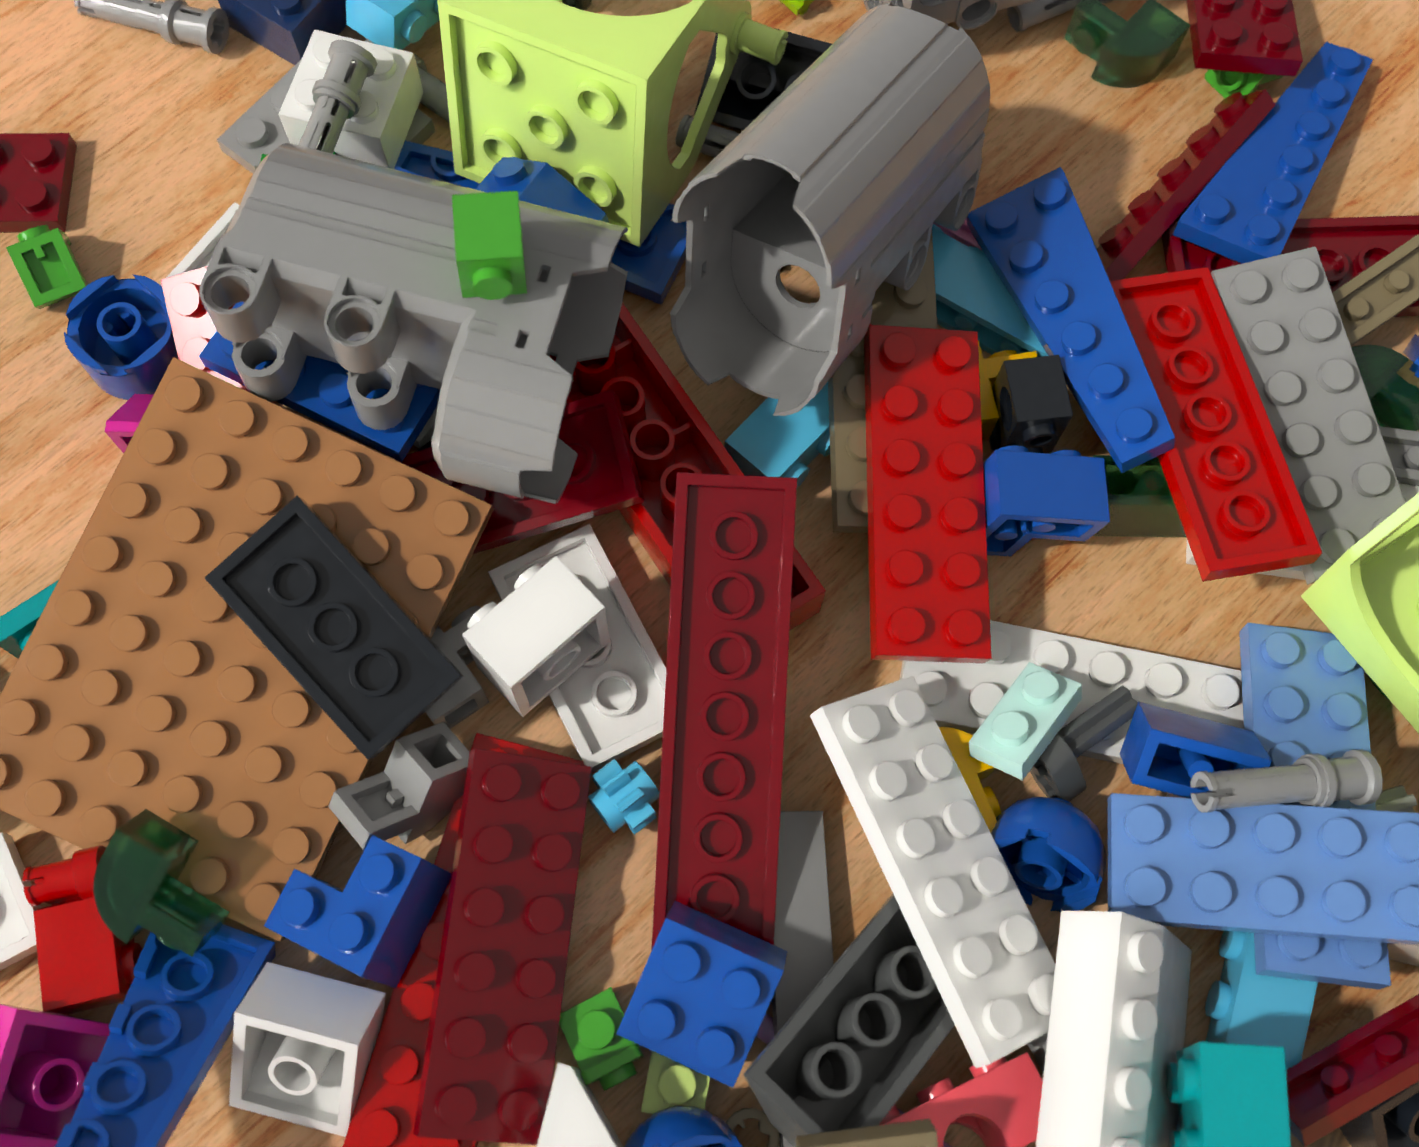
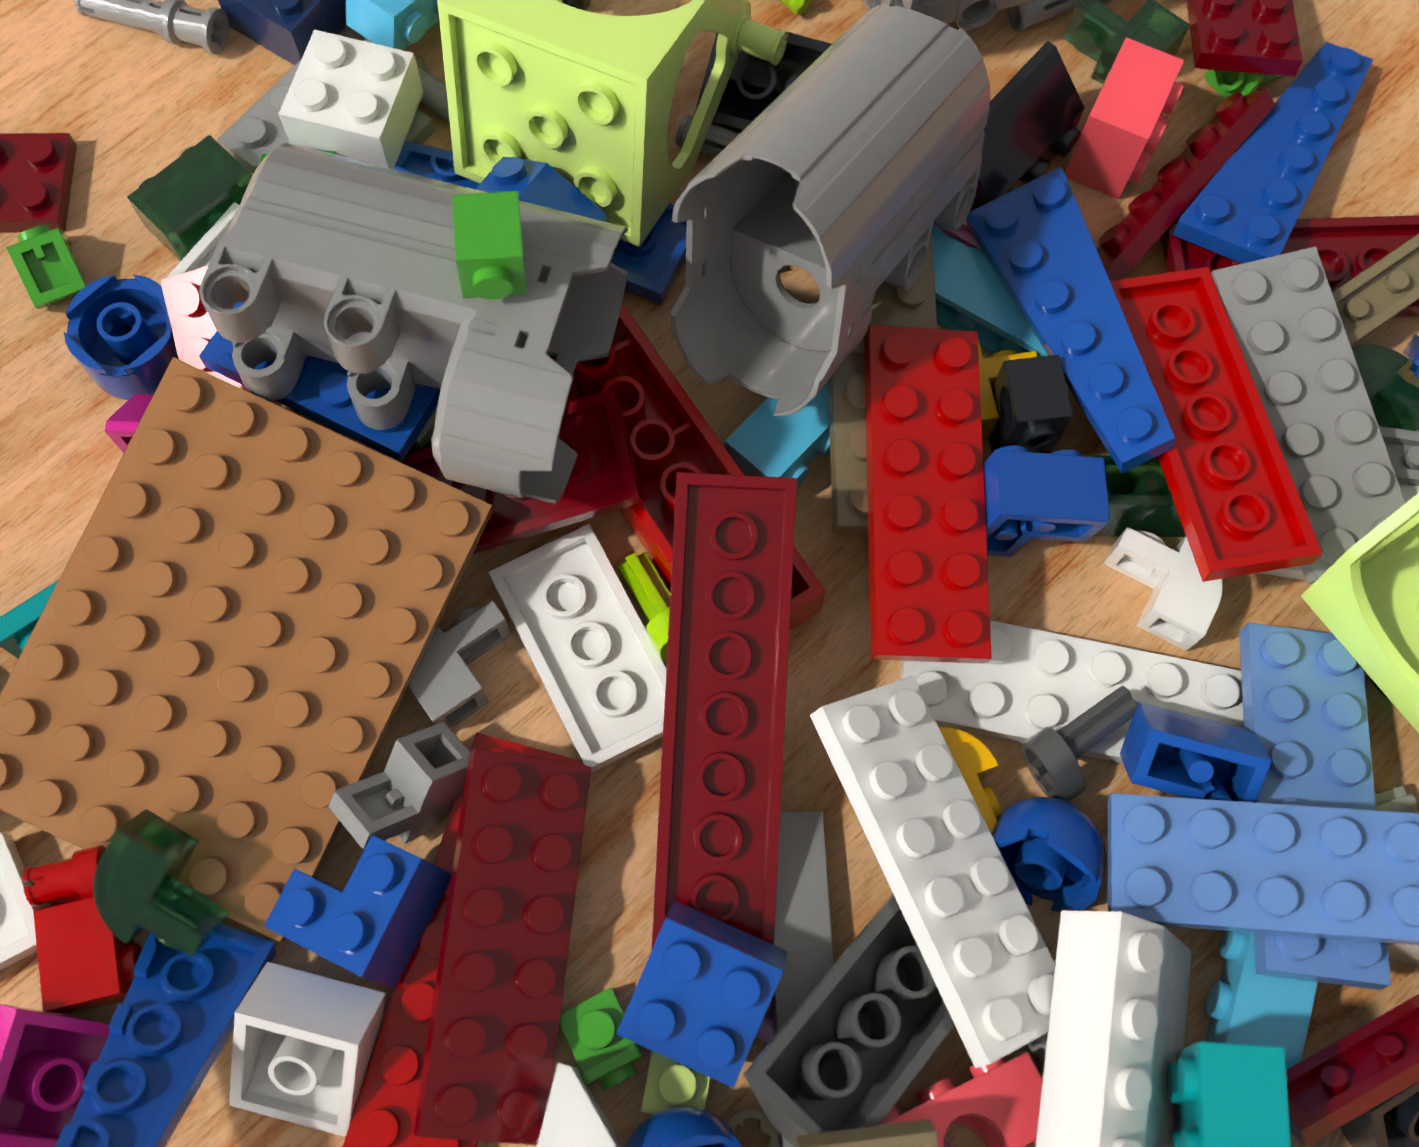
black plate [204,496,464,760] -> none
light grey pin [299,40,377,154] -> none
white brick [462,556,610,717] -> none
medium azure gear [588,759,660,835] -> none
light aqua plate [969,662,1082,781] -> none
light grey pin [1190,749,1383,813] -> none
none -> clear green brick [127,134,252,262]
none -> lime piece [618,551,670,665]
none -> black slope [970,41,1085,212]
none -> coral brick [1065,37,1184,199]
none -> white brick [1103,527,1223,651]

